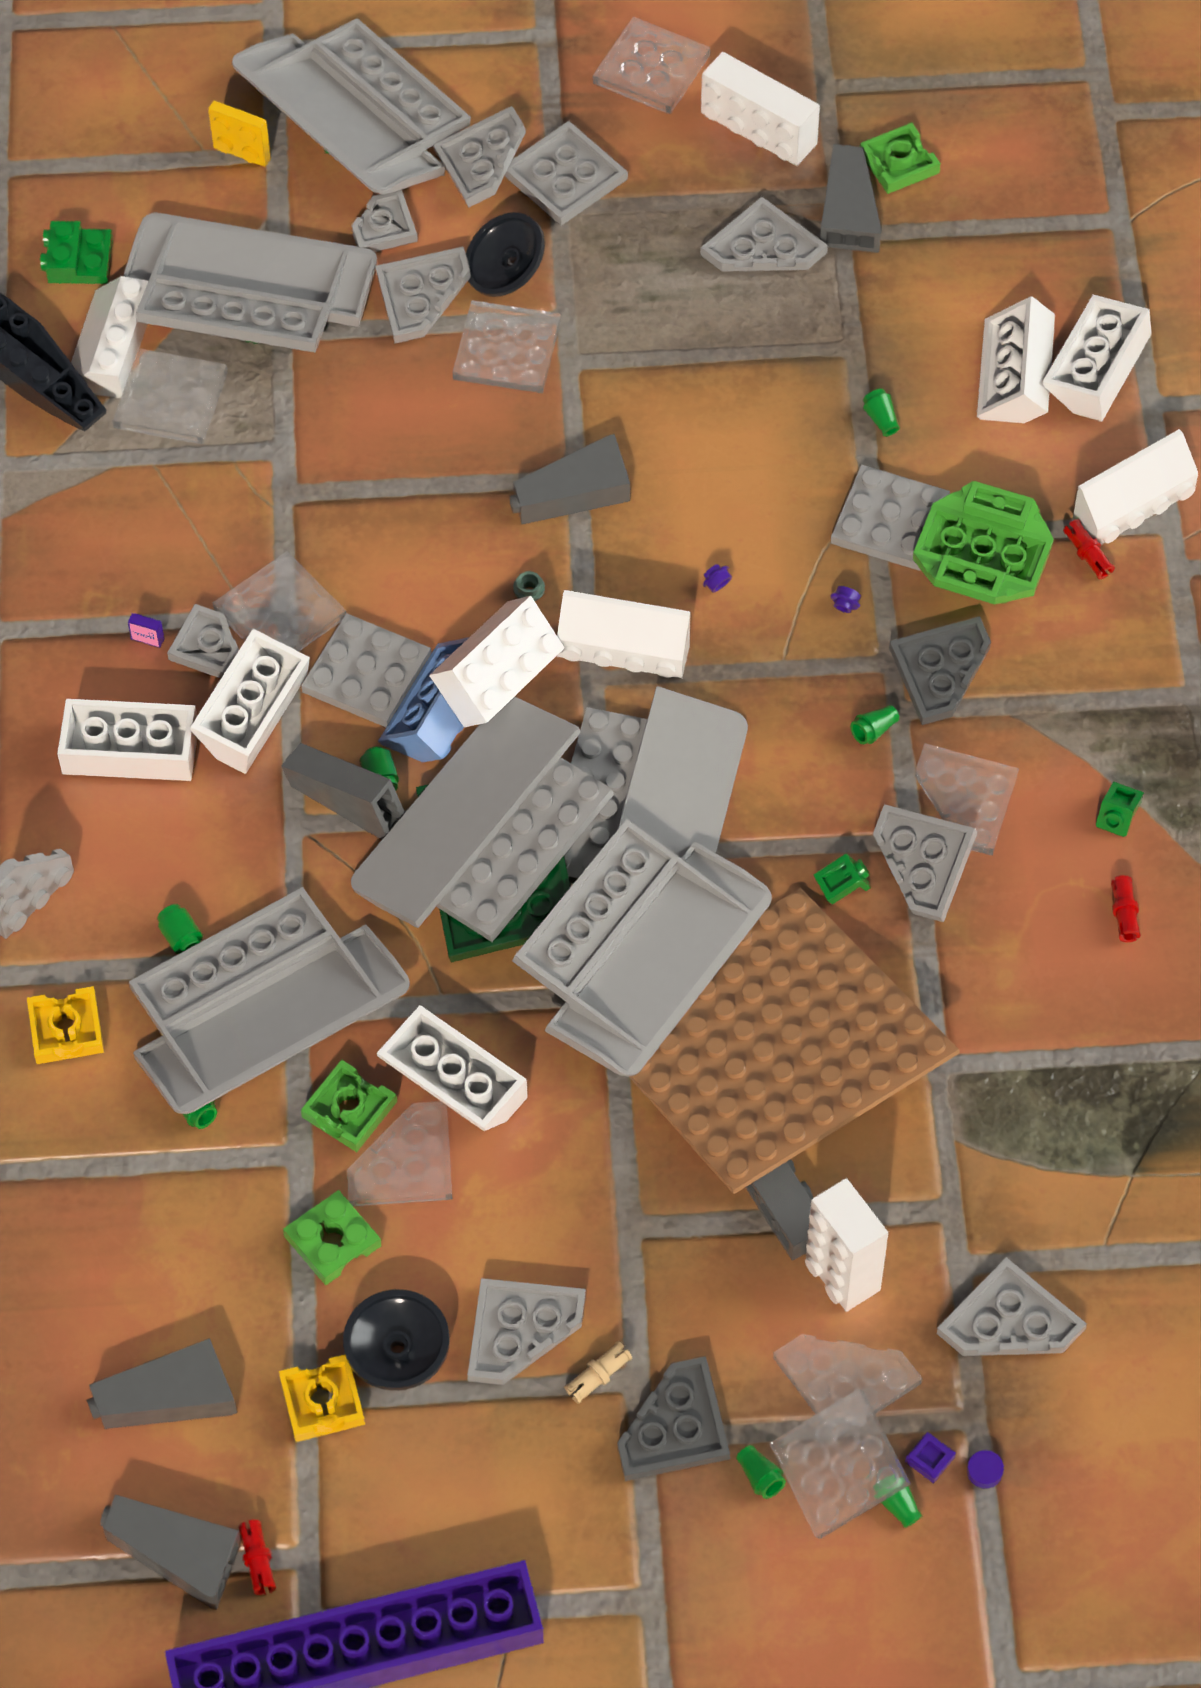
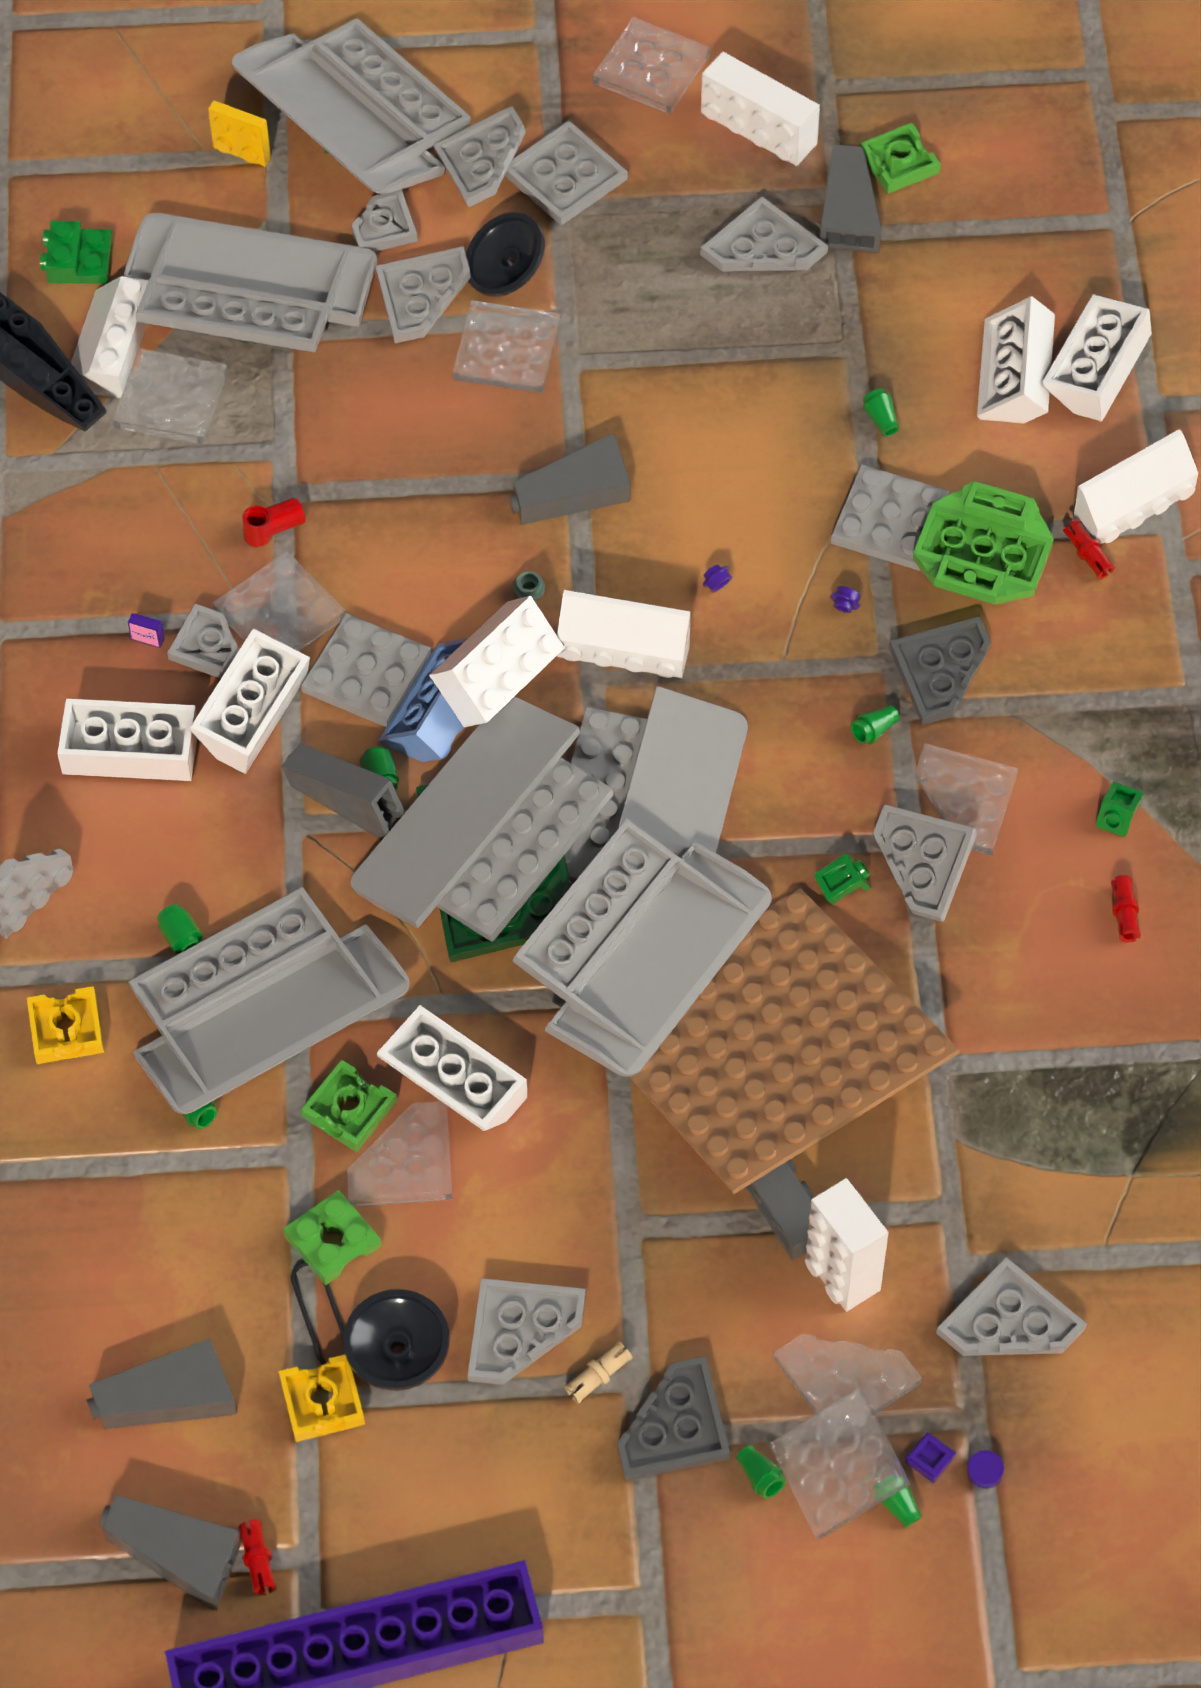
none -> red piece [242,497,306,547]
none -> black piece [290,1261,345,1365]

